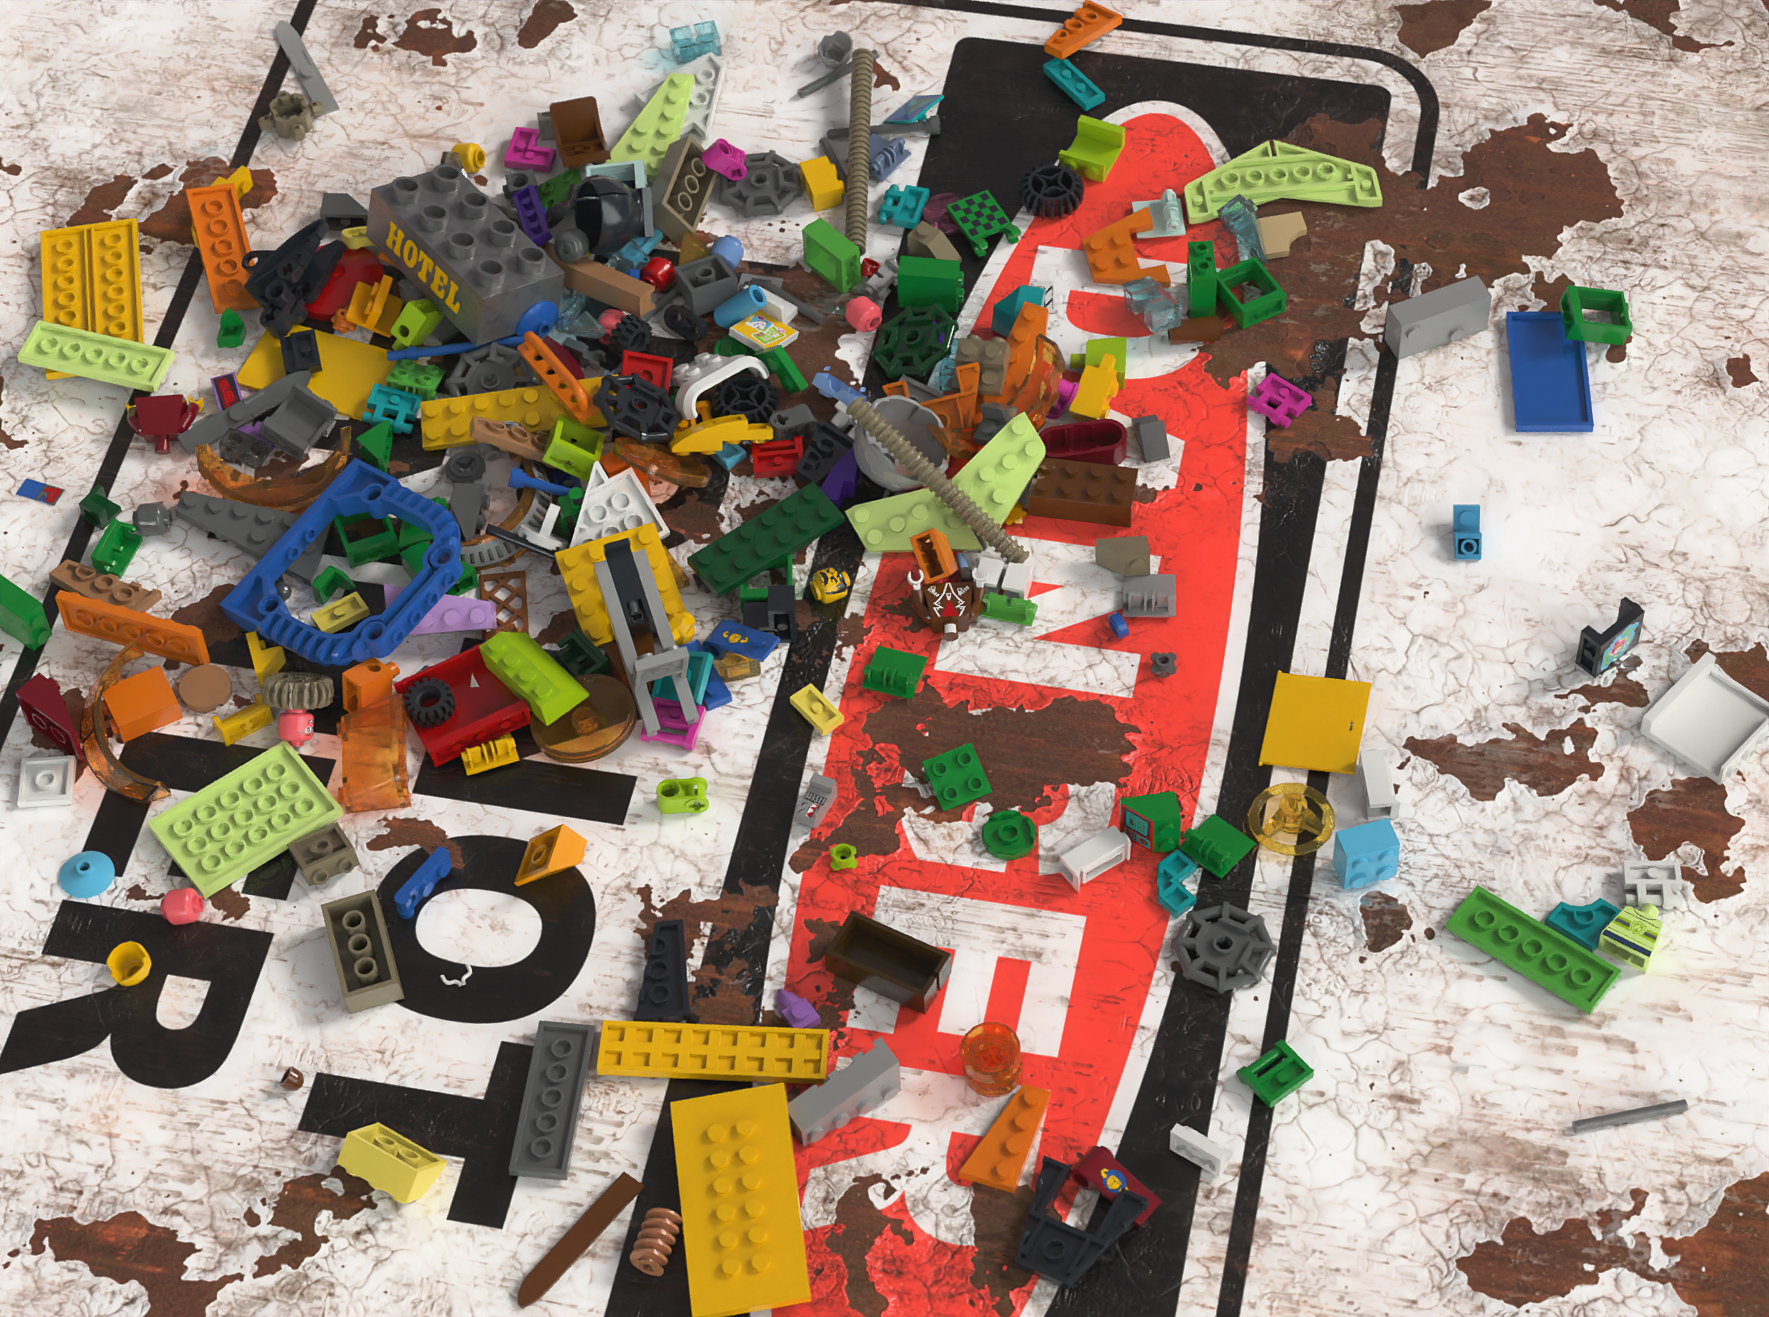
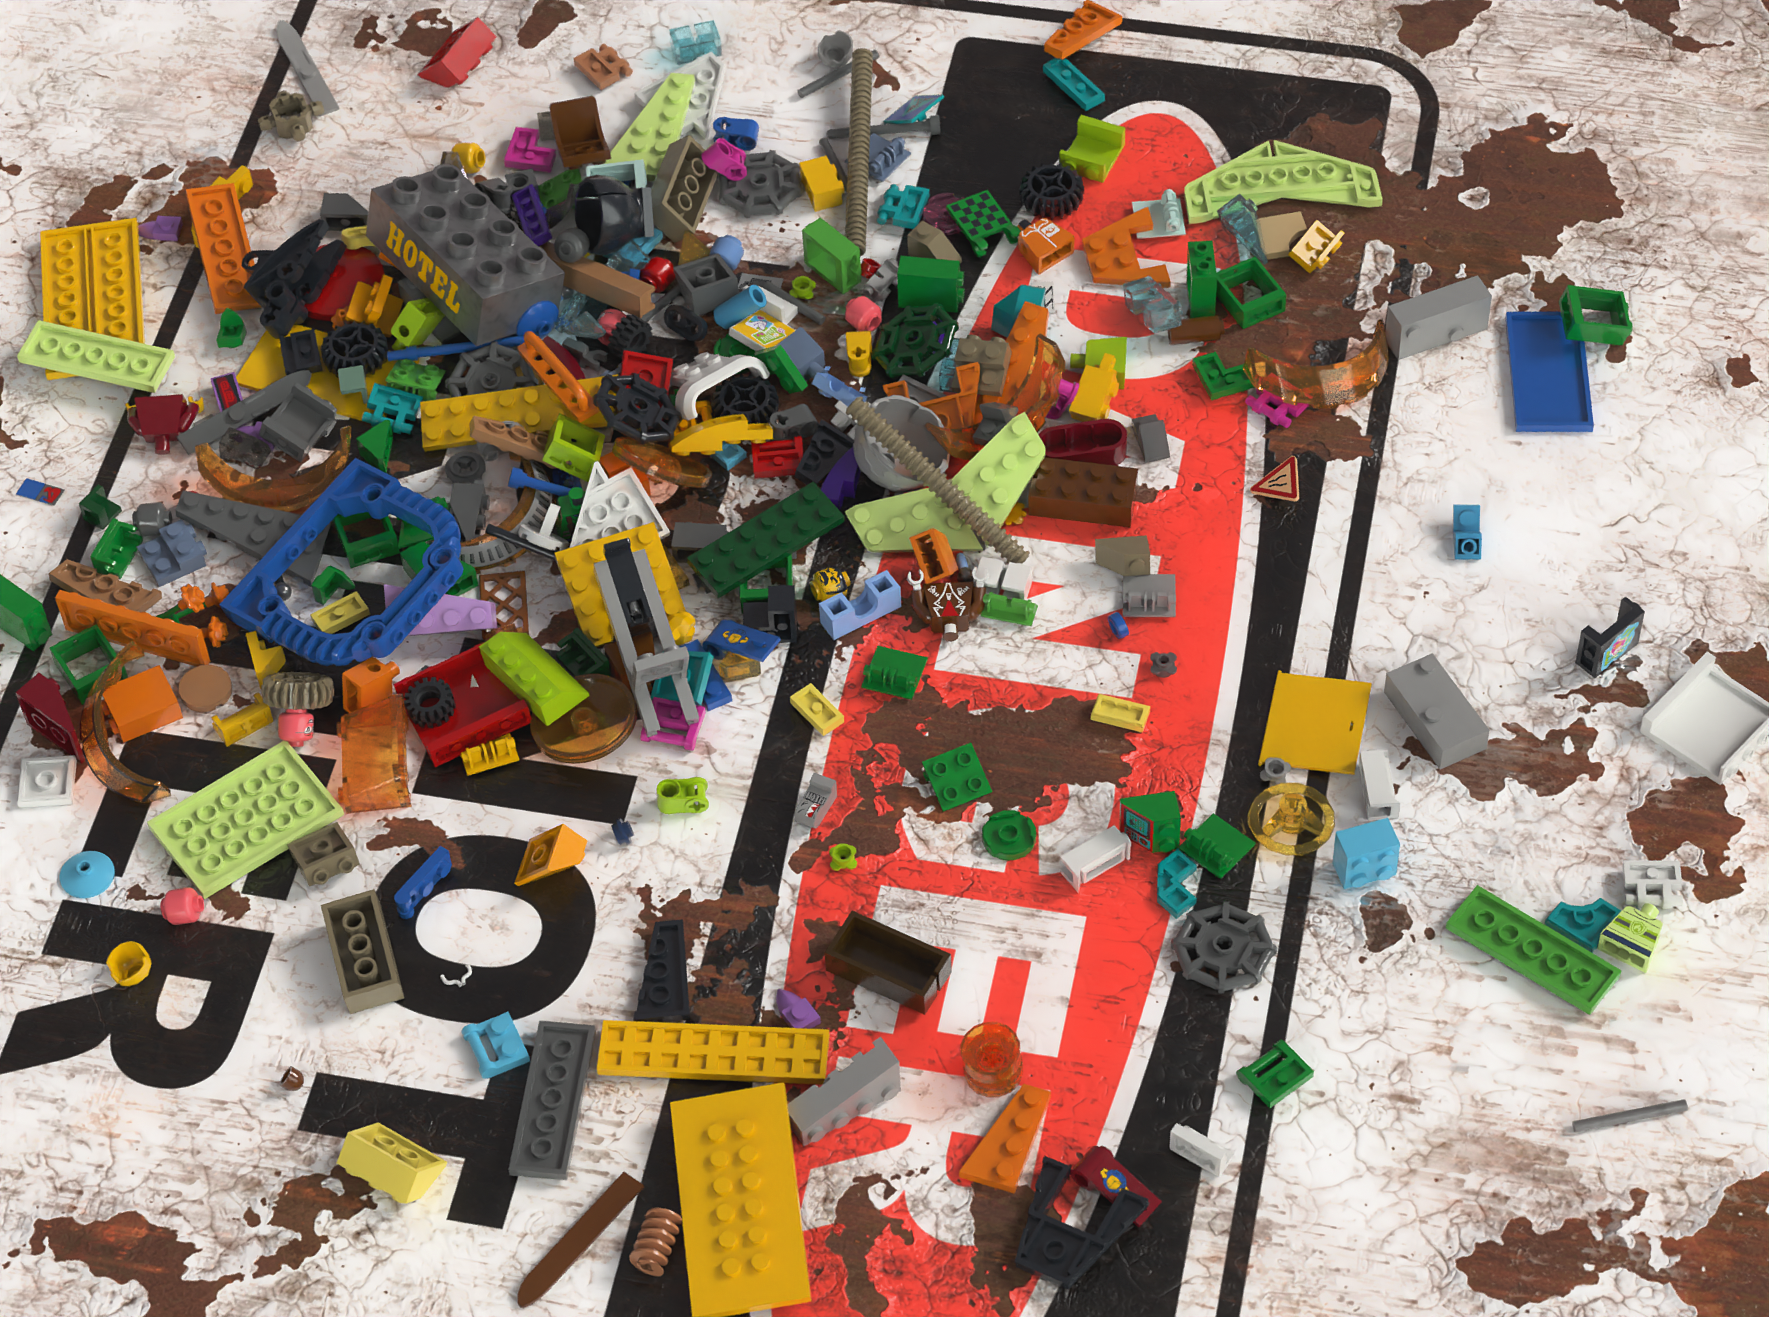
none -> green window [49,624,128,705]
none -> sand blue plate [137,519,207,587]
none -> medium lavender plate [138,216,183,241]
none -> orange plant [156,582,229,648]
none -> black gear [321,320,389,378]
none -> sand green panel [338,365,368,404]
none -> slope [417,17,497,88]
none -> medium azure plate [461,1012,530,1079]
none -> dark grey piece [474,177,513,214]
none -> nougat plate [573,44,633,90]
none -> dark blue plate [611,818,634,845]
none -> dark grey hinge [671,522,729,563]
none -> blue piece [713,117,759,151]
none -> sand blue torso [777,327,828,381]
none -> lime plate [789,276,816,300]
none -> light blue arch [819,570,901,640]
none -> yellow piece [846,331,872,377]
none -> orange torso [1017,218,1074,275]
none -> light yellow plate [1091,694,1150,733]
none -> green plate [1192,352,1258,400]
none -> clear orange windscreen [1243,319,1389,408]
none -> piece [1250,456,1299,502]
none -> light grey plate [1260,757,1291,786]
none -> yellow bracket [1288,220,1344,273]
none -> light grey brick [1384,653,1490,769]

